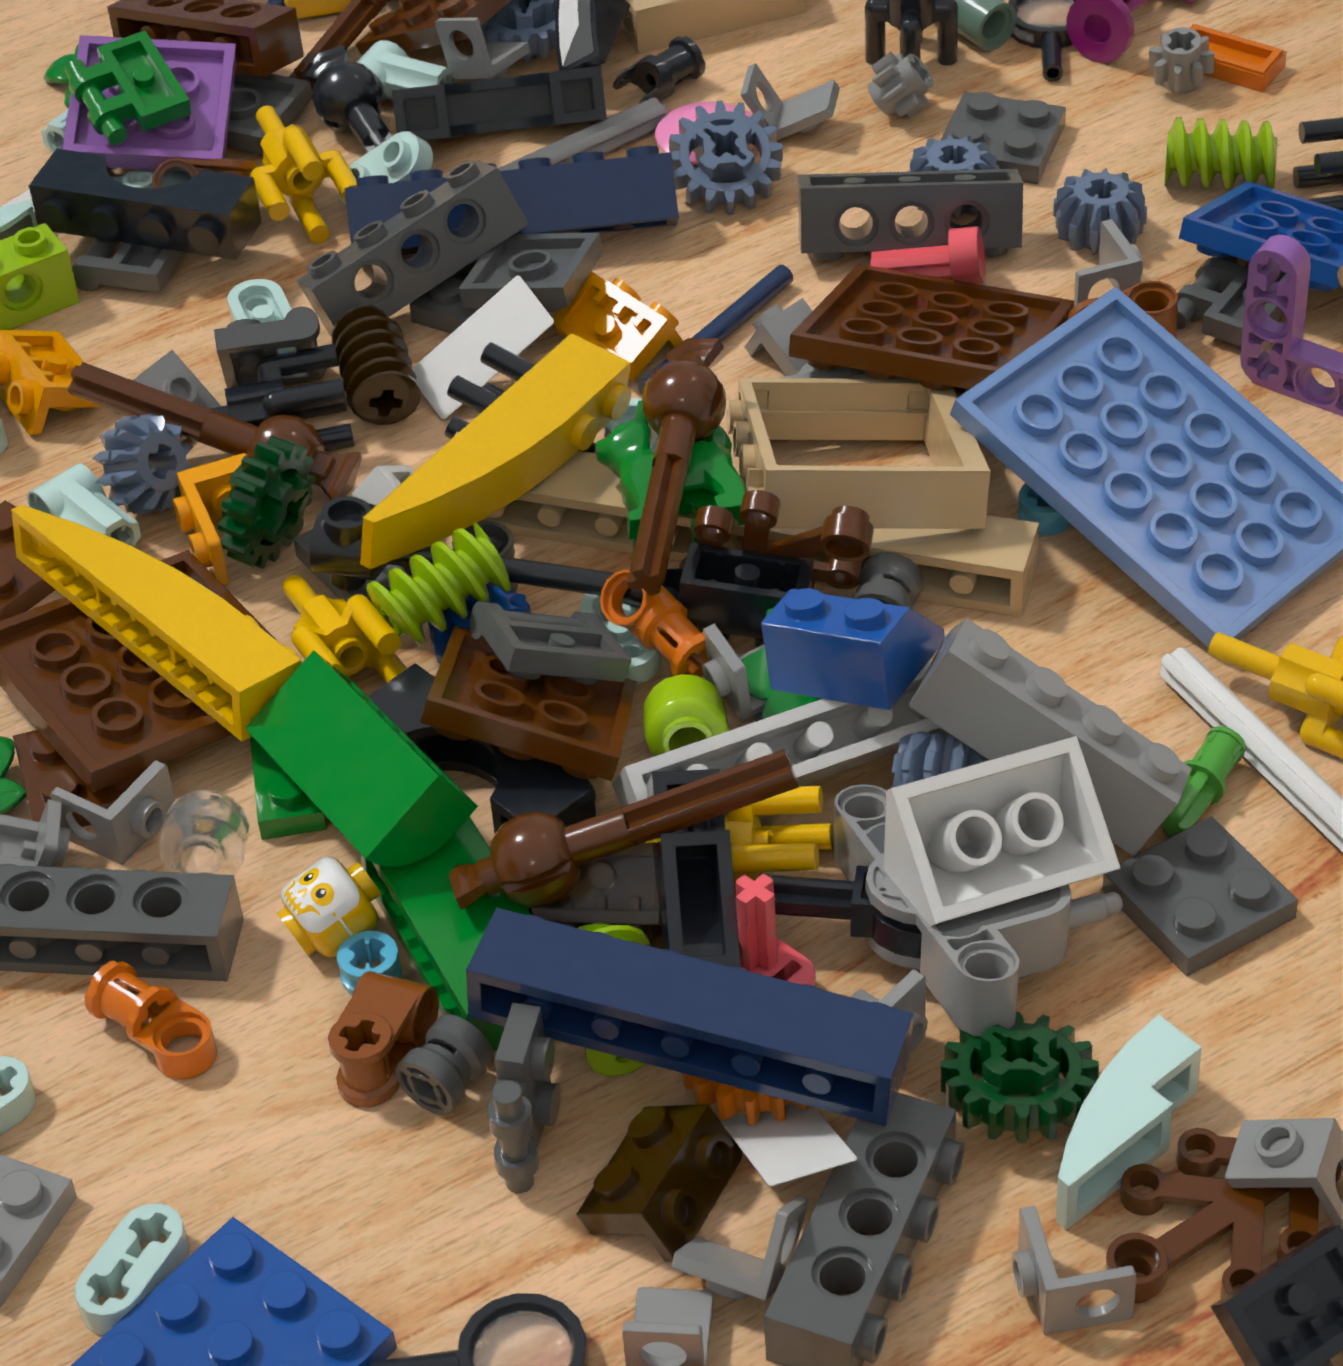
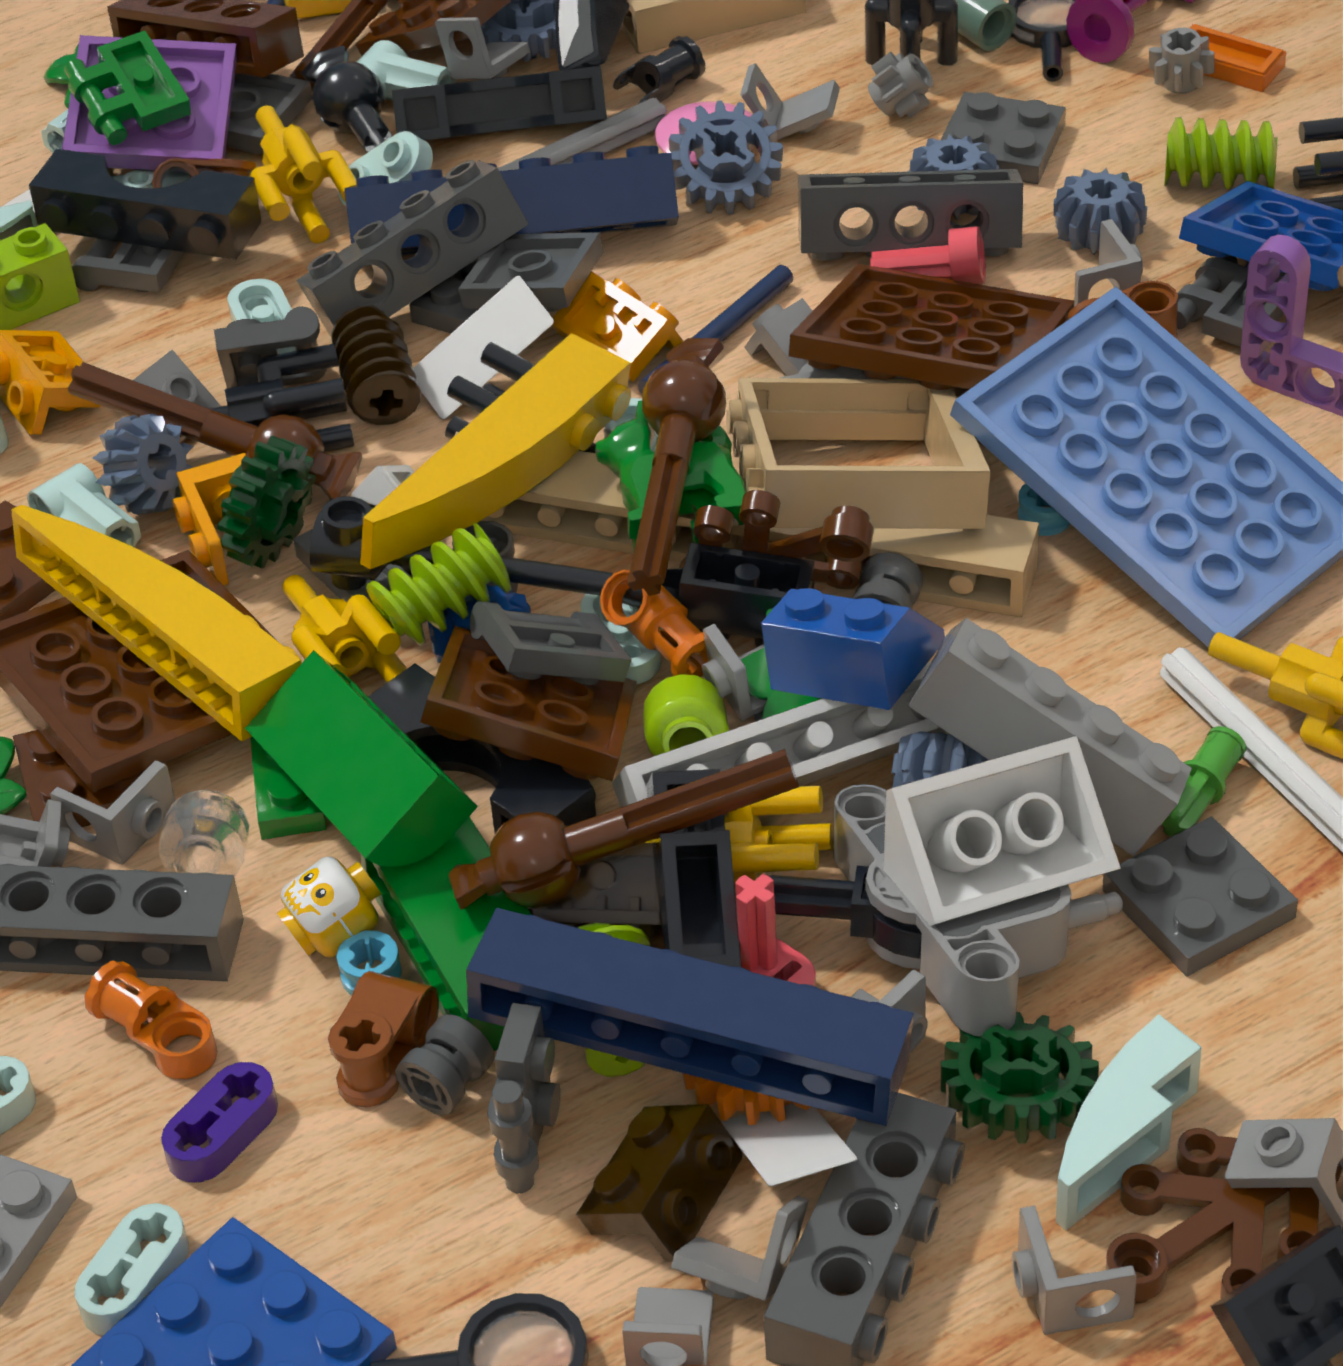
none -> dark purple beam [161,1062,278,1182]

